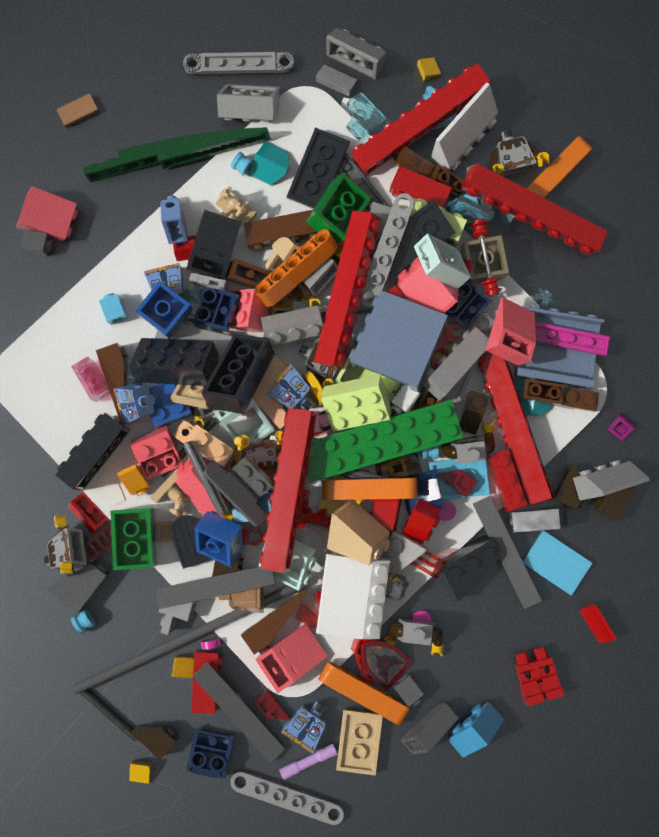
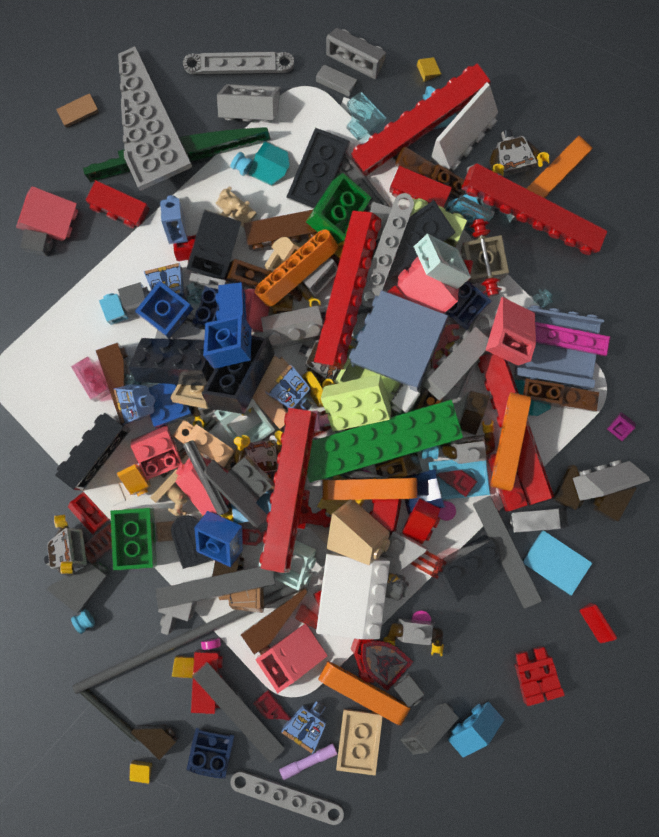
none -> red brick [86,180,150,229]
none -> light grey wing [118,46,192,191]
none -> dark grey brick [118,282,151,315]
none -> blue brick [203,314,252,369]
none -> blue brick [216,283,247,321]
none -> orange beam [491,392,531,491]

